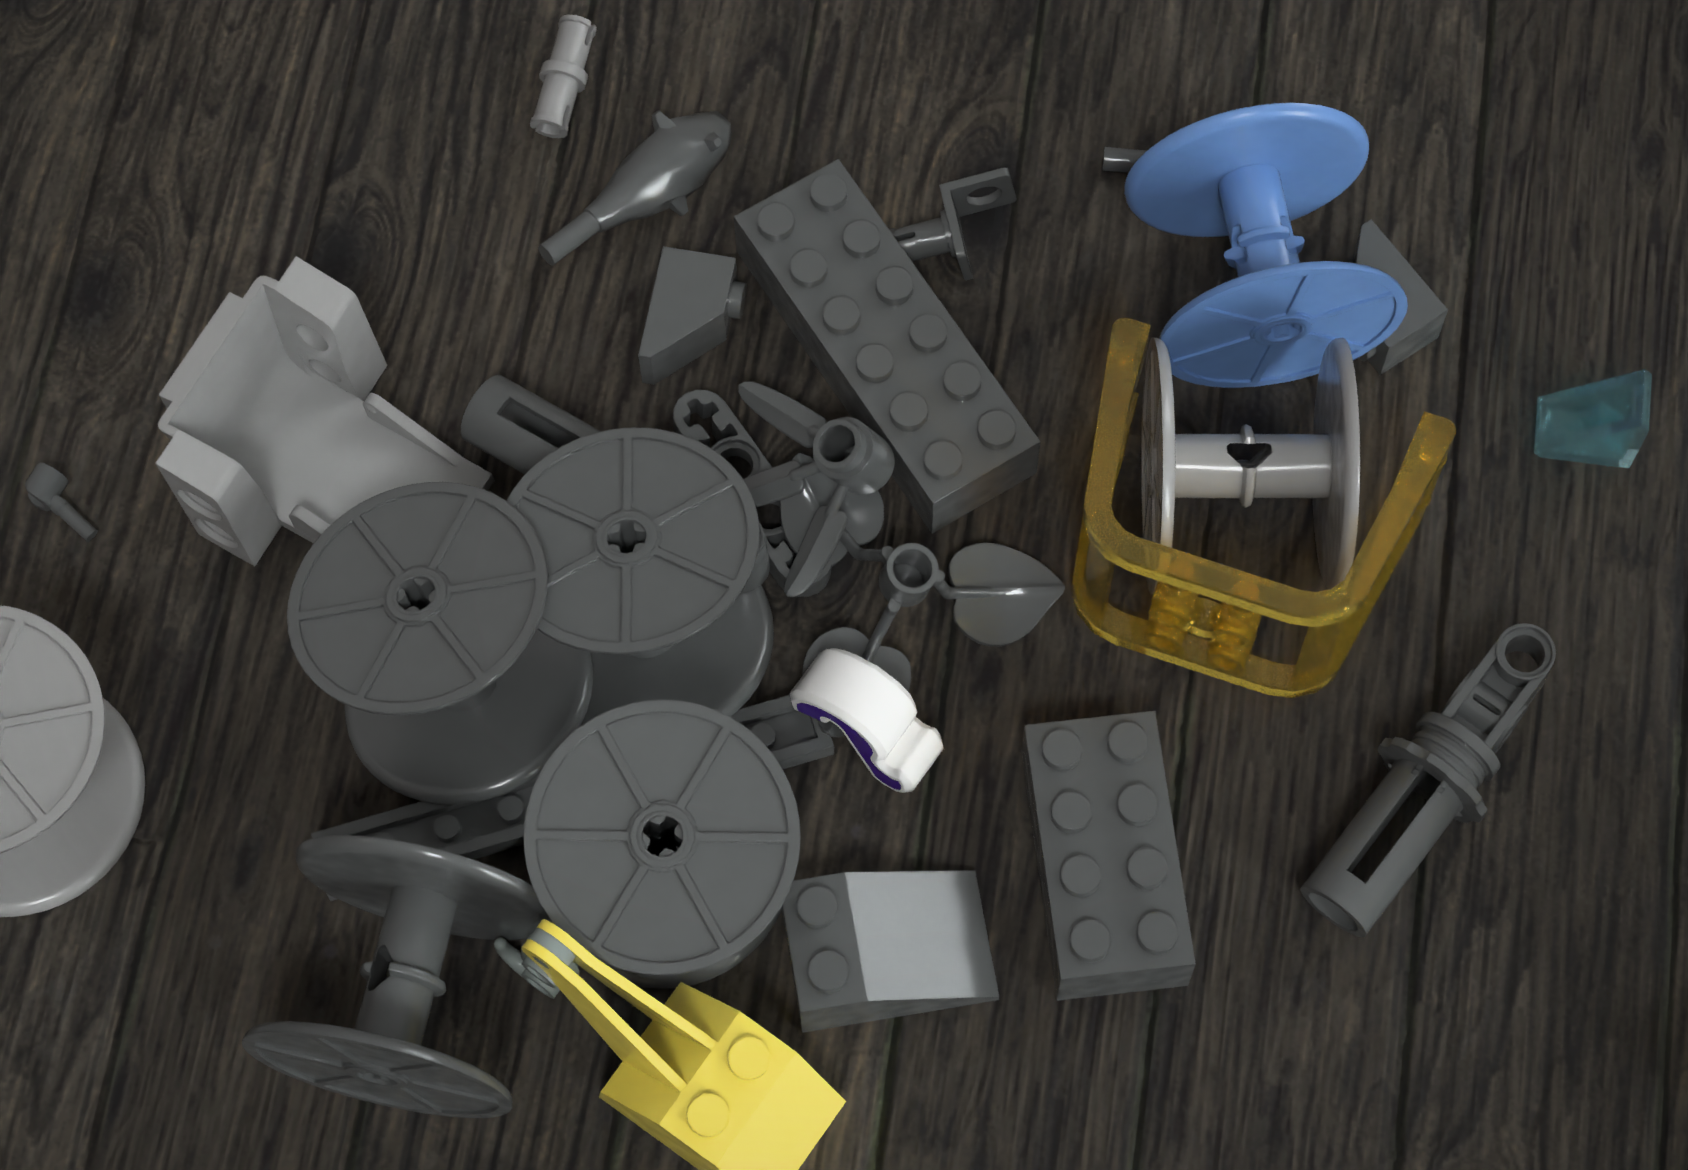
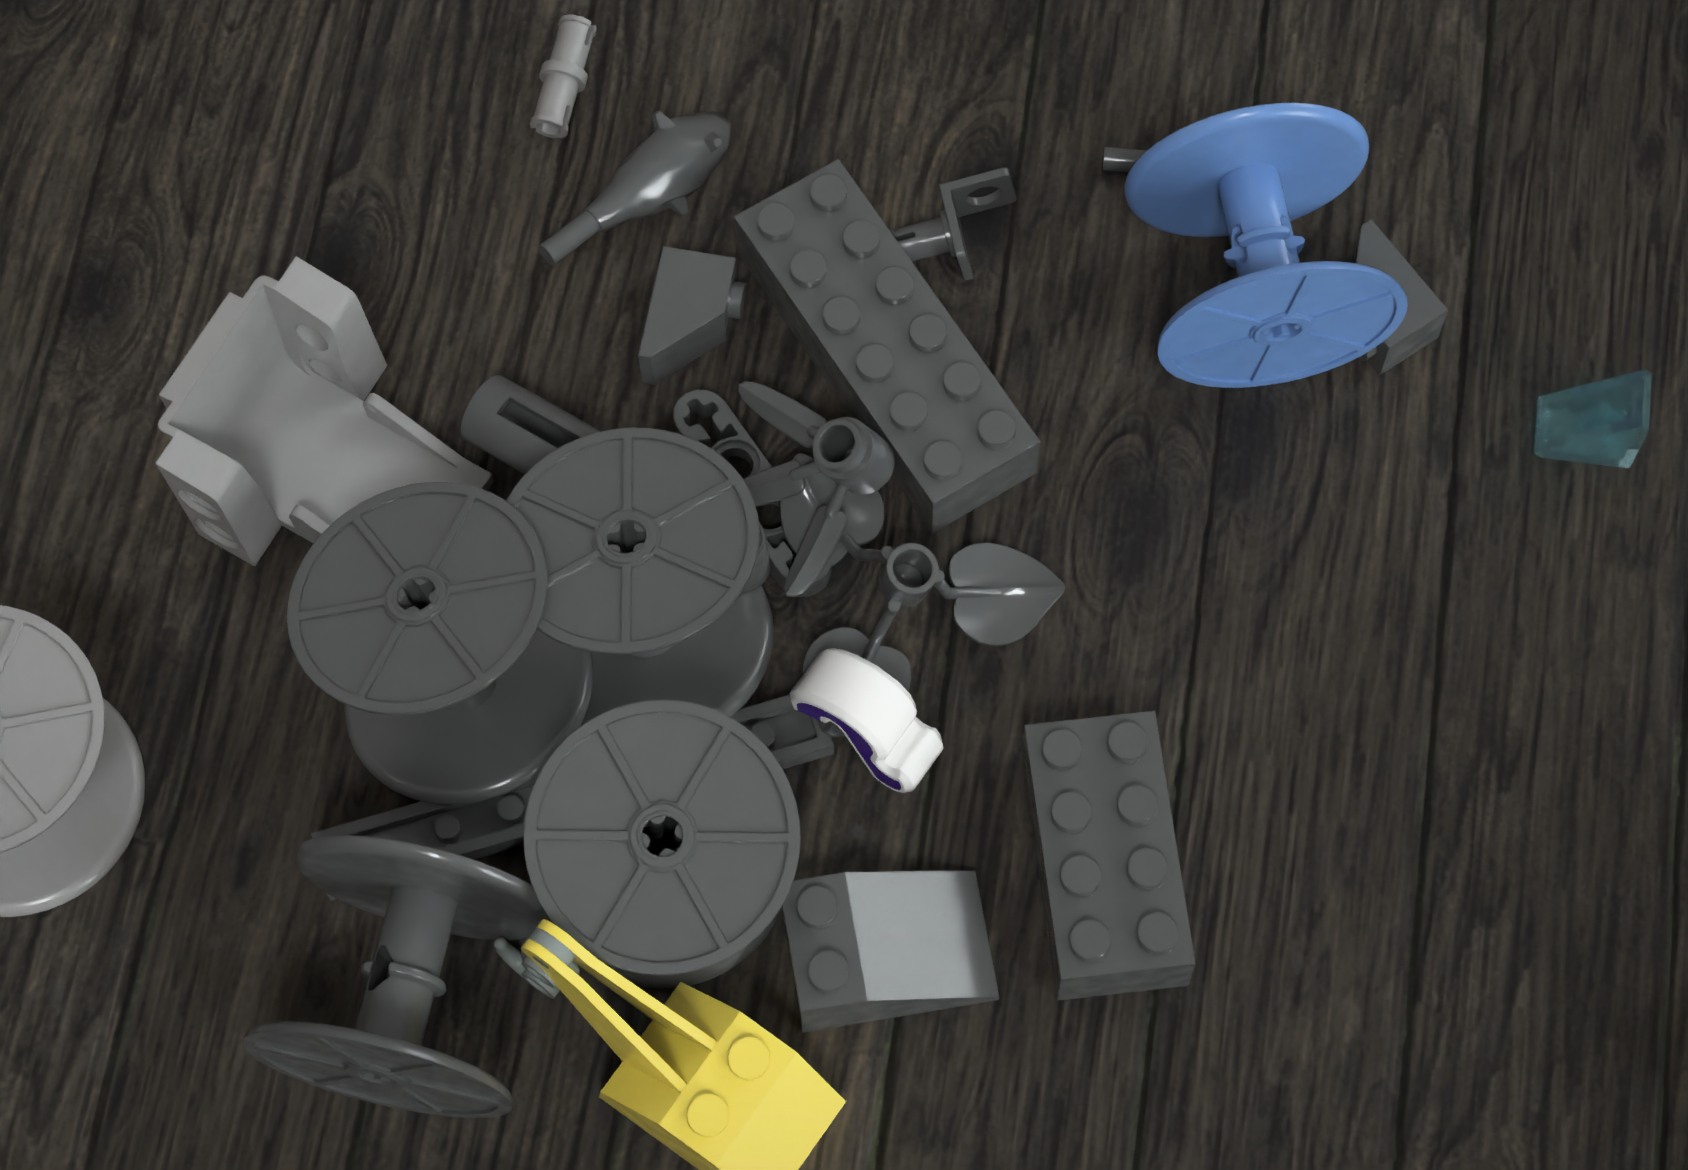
dark grey hand [25,462,98,542] -> none
clear yellow windscreen [1071,318,1456,698] -> none
light grey piece [1141,337,1360,595] -> none
dark grey piece [1300,623,1556,938] -> none

